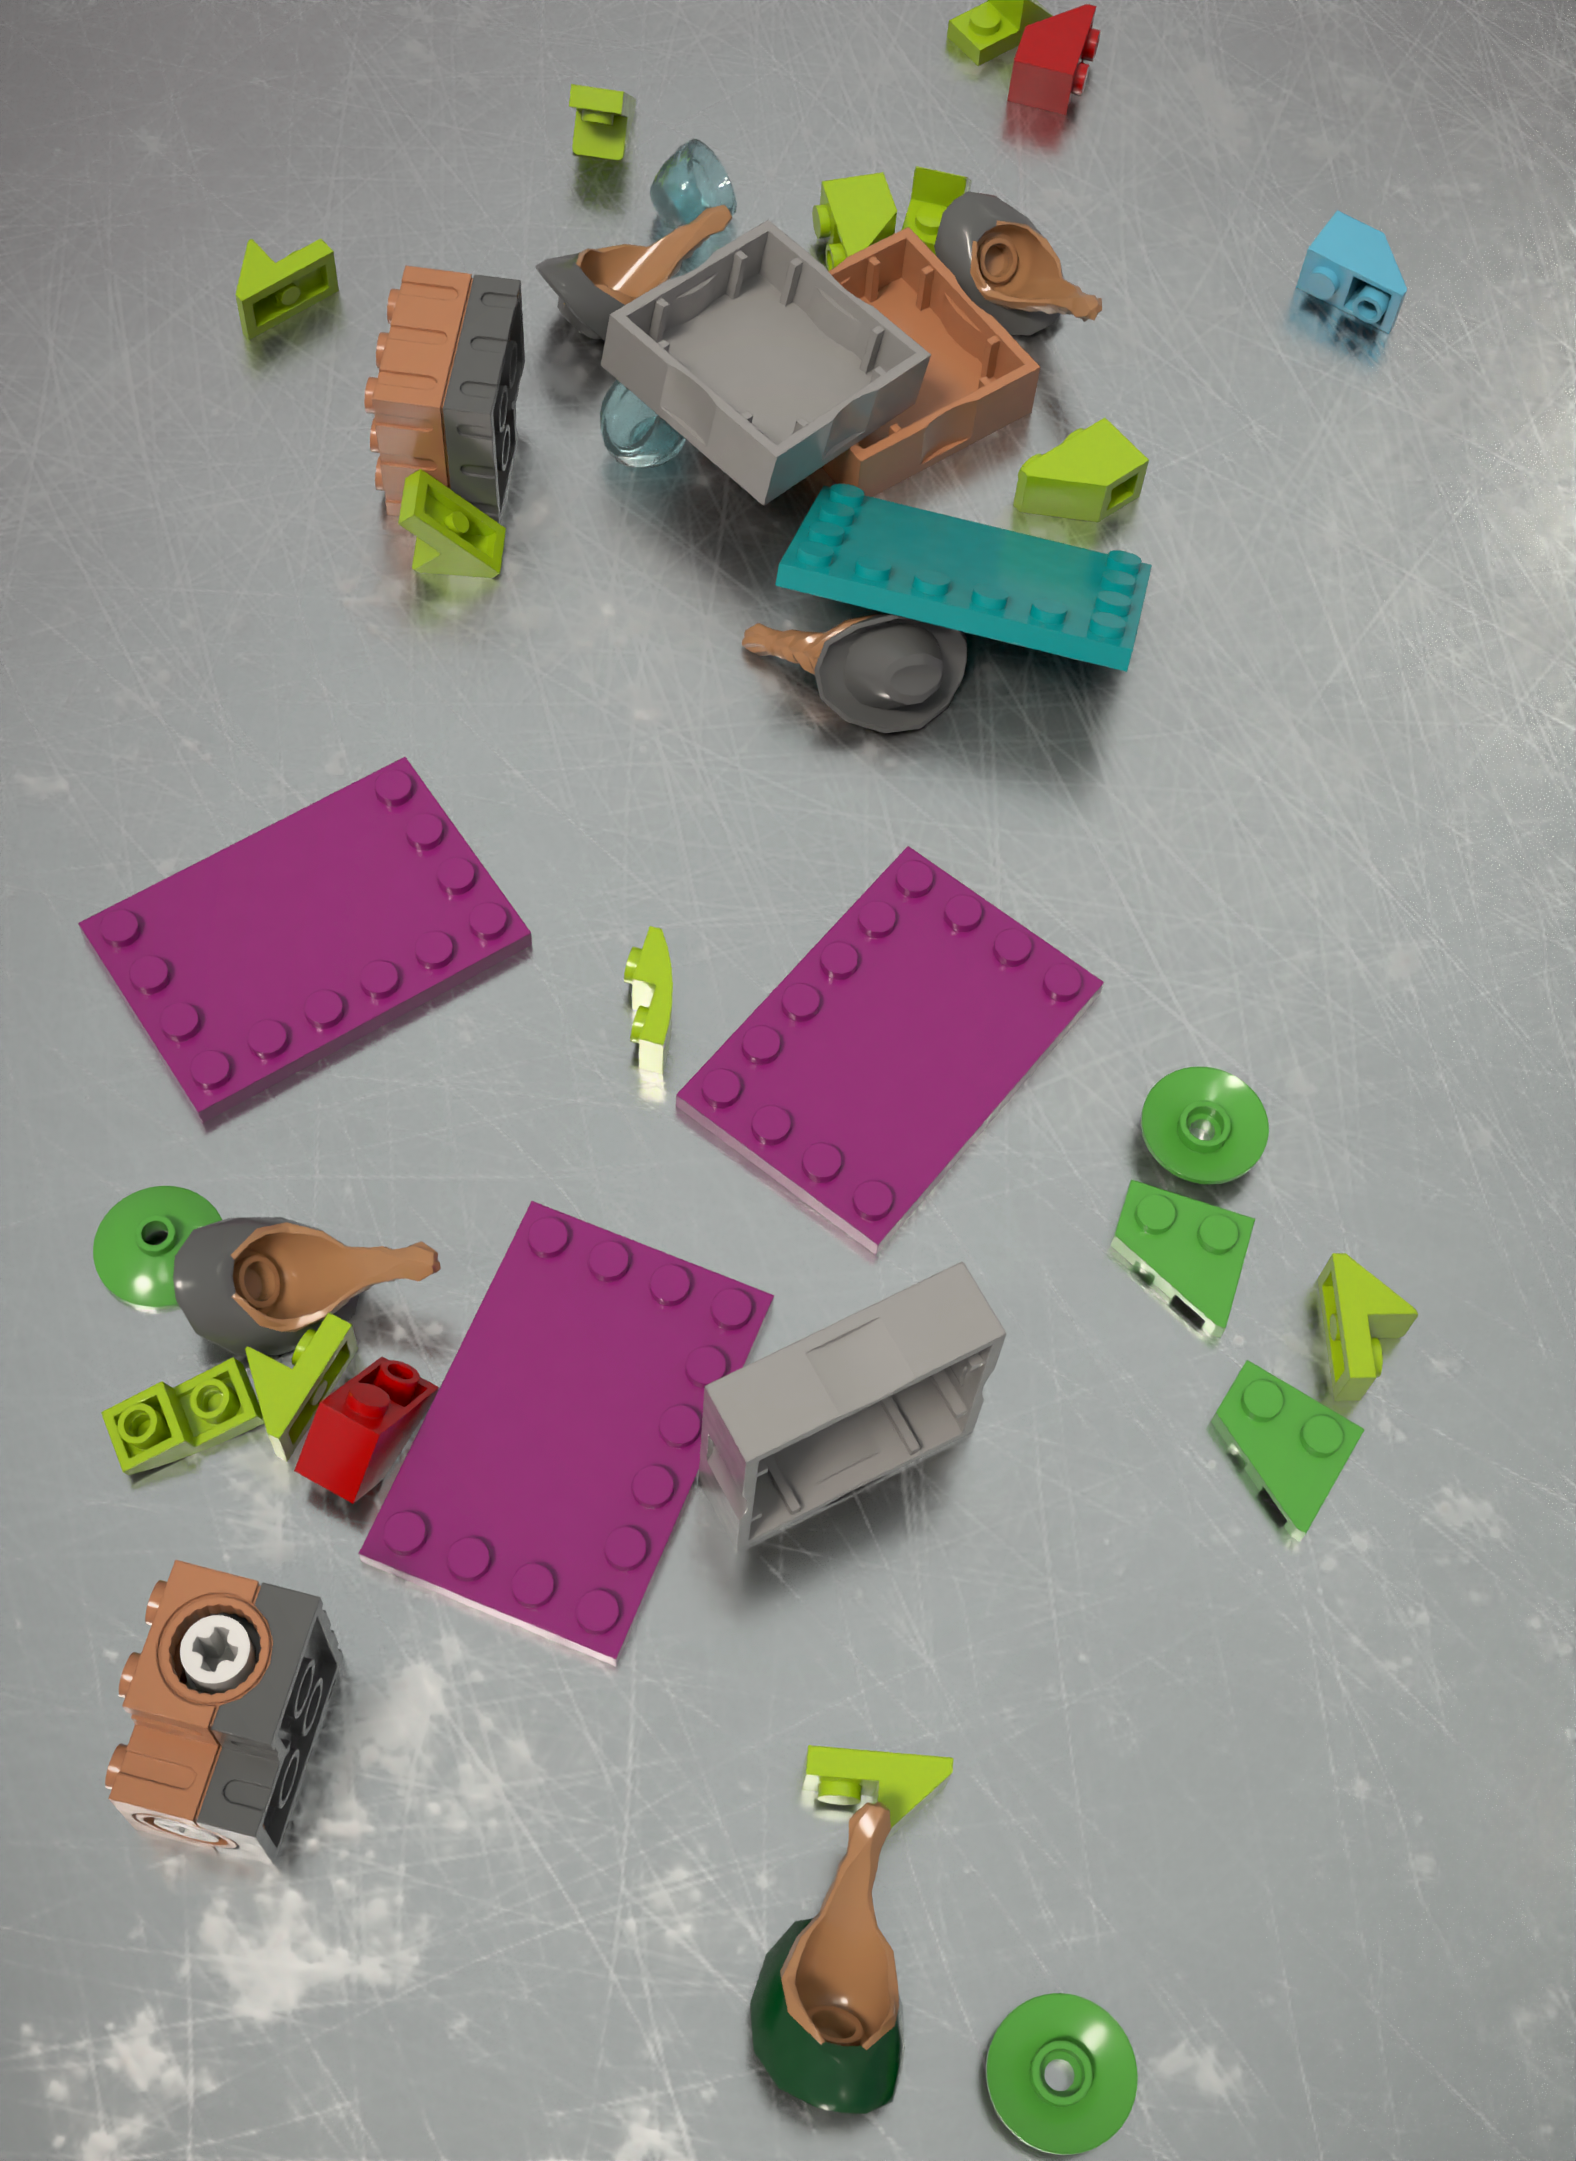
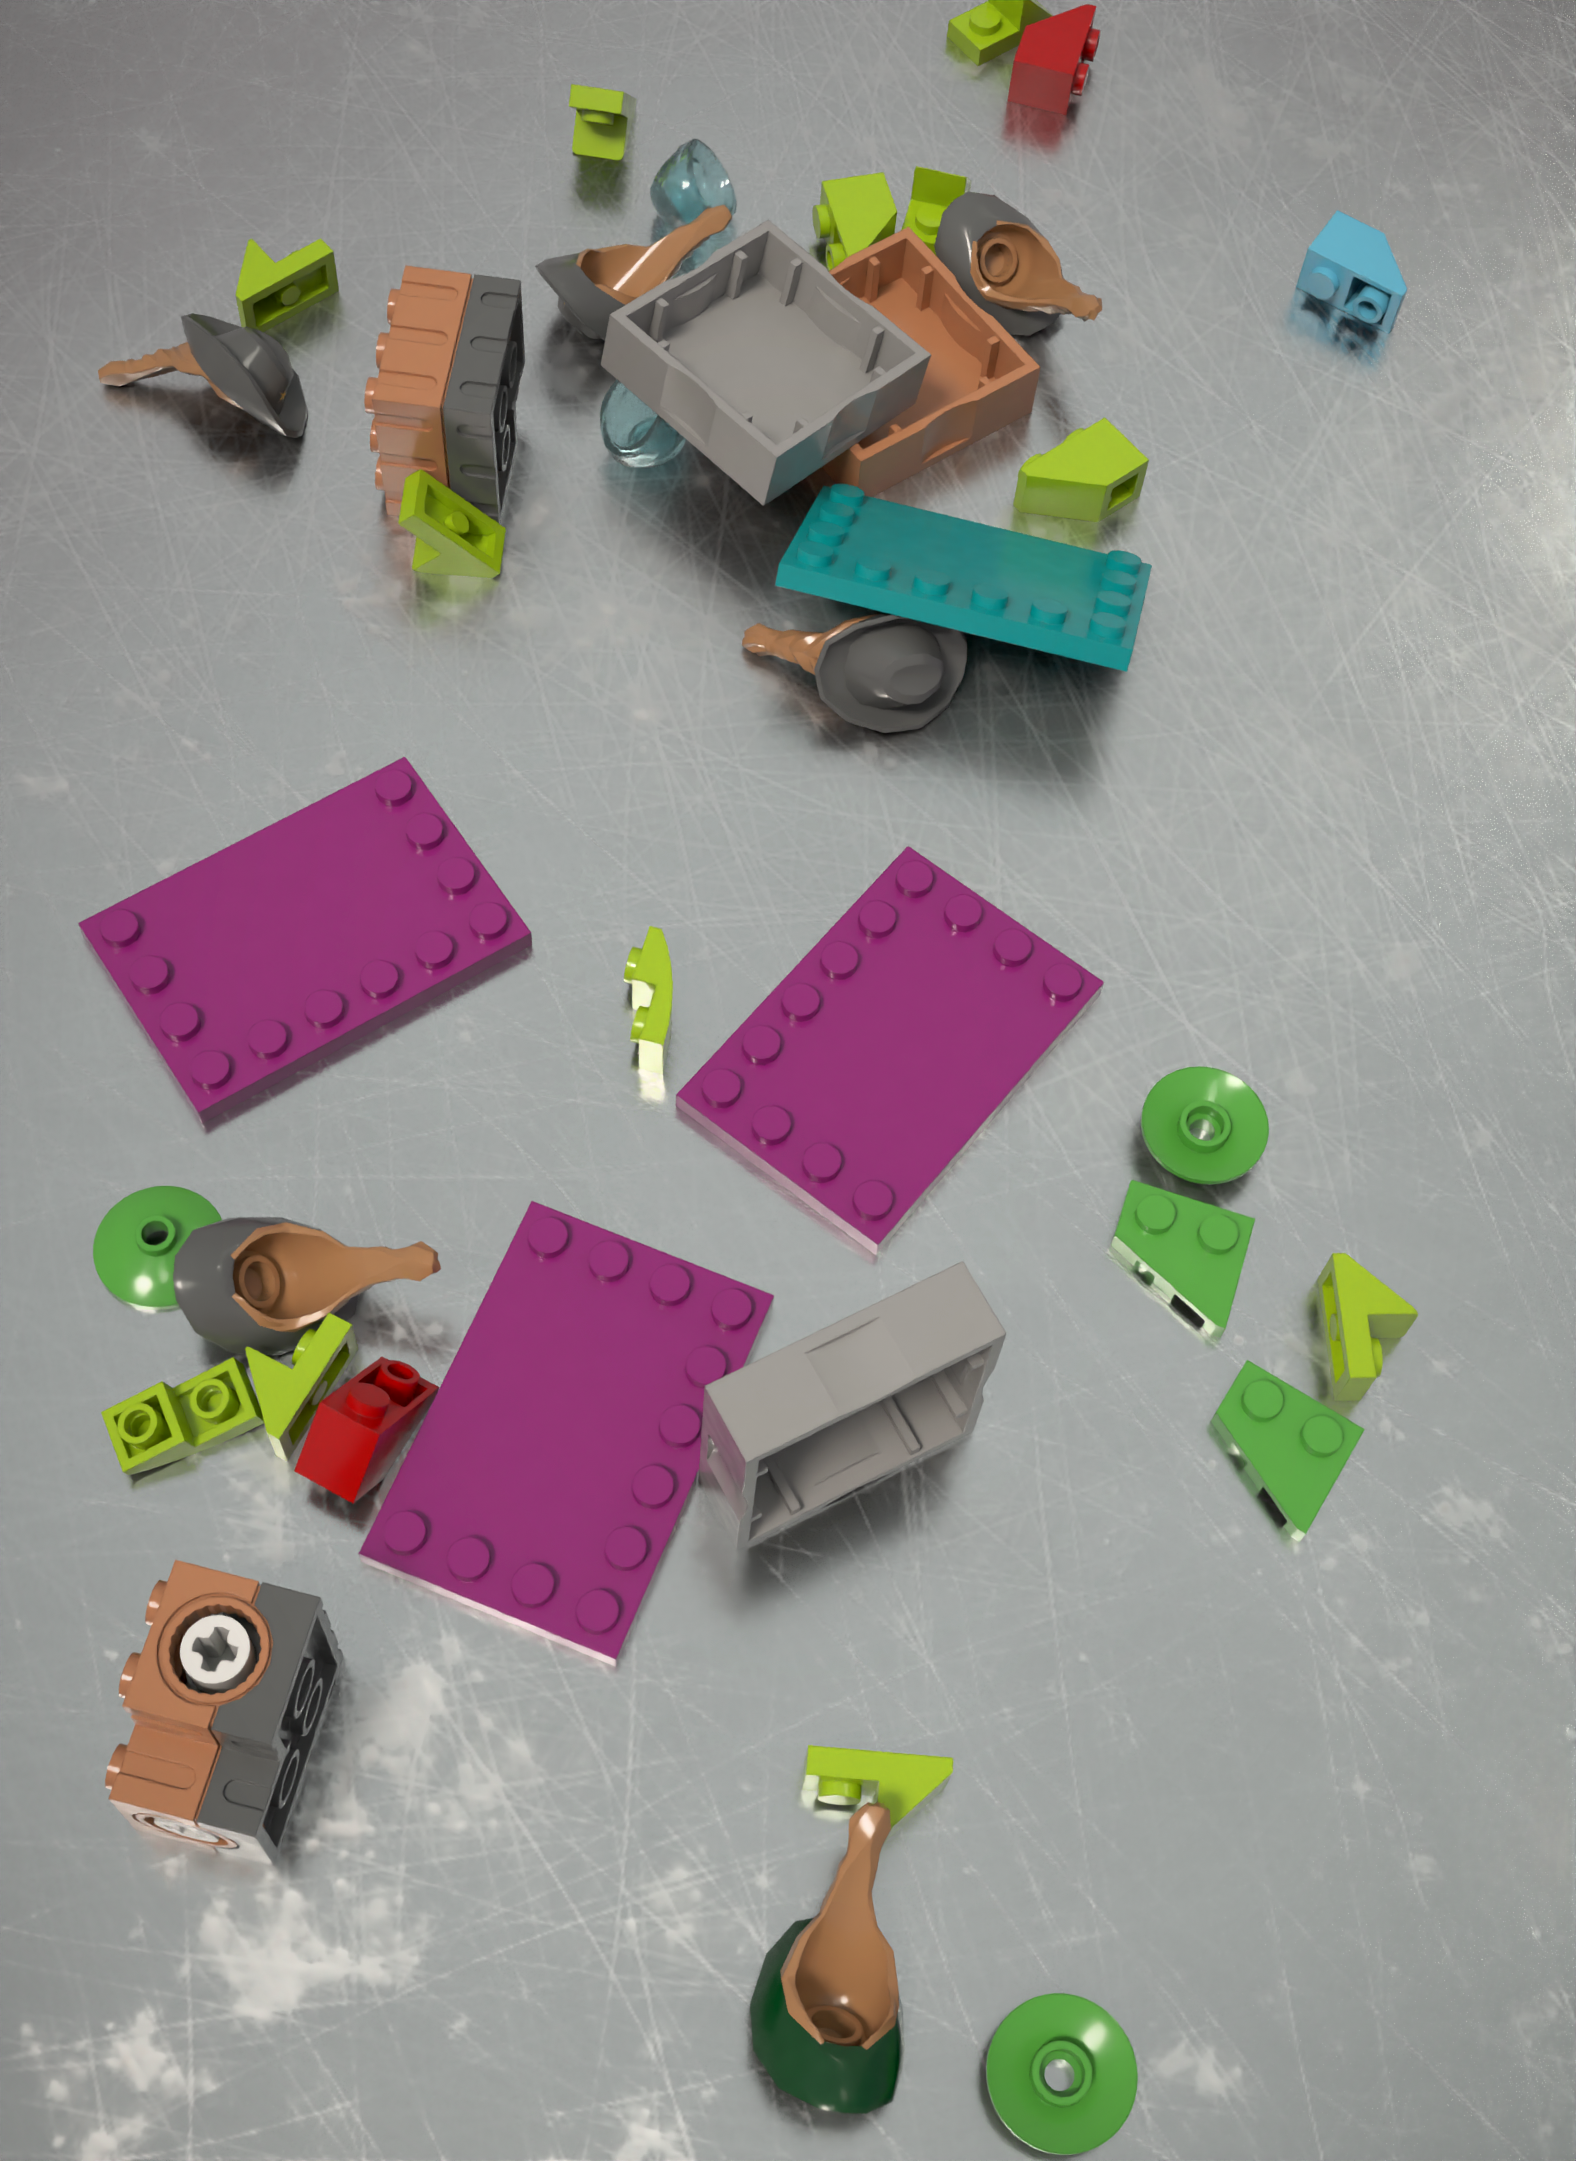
none -> dark grey hat [98,313,308,438]

